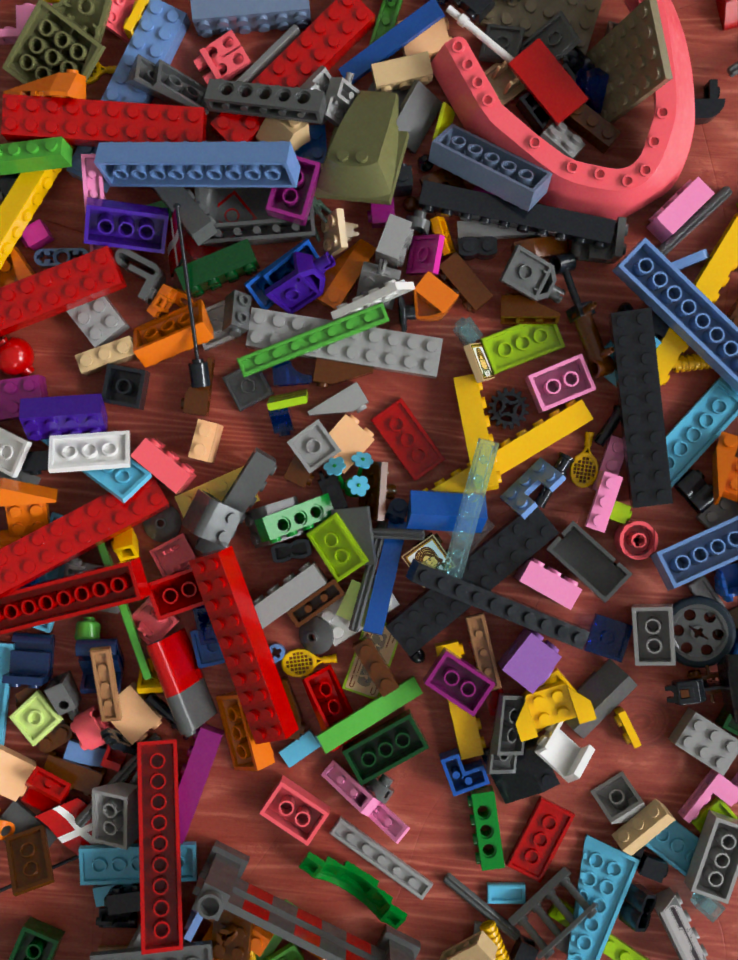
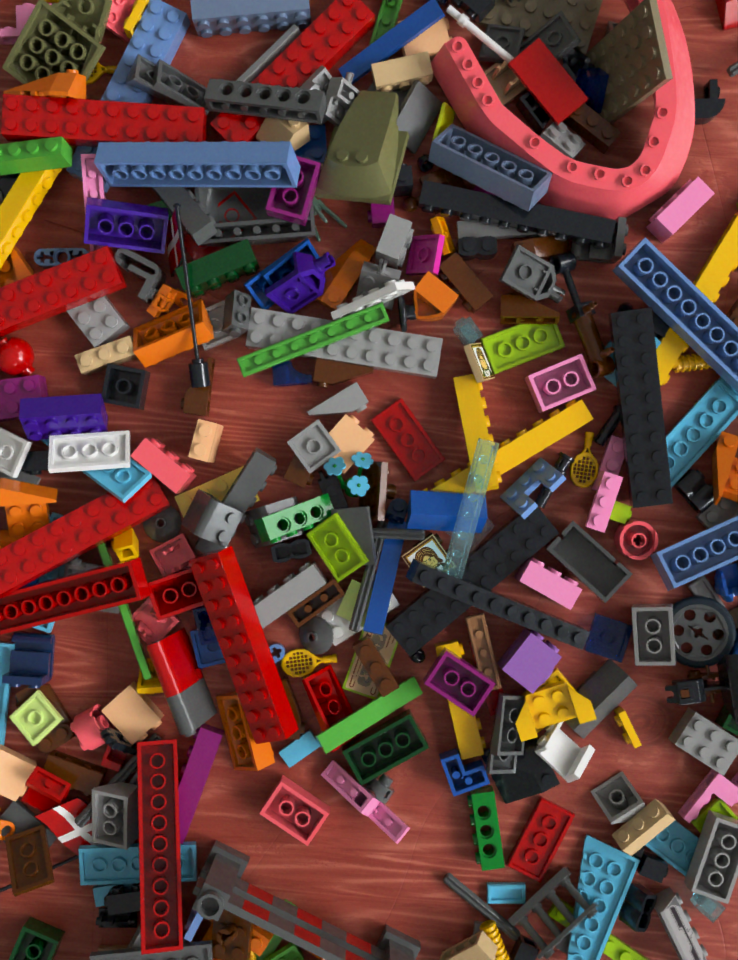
dark pink brick [21,219,55,251] -> none
dark grey torso [44,670,82,720] -> none
medium blue slope [63,739,106,767] -> none
bright green head [74,617,101,641] -> none
dark blue piece [75,638,124,694] -> none
medium nougat tile [89,646,122,722] -> none
black pin [144,693,190,740] -> none
coral hips [193,29,252,86] -> none
dark grey tile [222,368,274,412] -> none
lime tile [267,389,308,411] -> none
clear blue arch [268,407,294,437] -> none
green piece [299,851,407,929] -> none
tan plate [321,208,359,257] -> none
light grey tile [329,816,433,900] -> none
dark grey piece [406,210,431,235] -> none
black gear [487,388,529,430] -> none
dark grey axle [657,186,733,256] -> none
medium blue beam [671,249,710,270] -> none

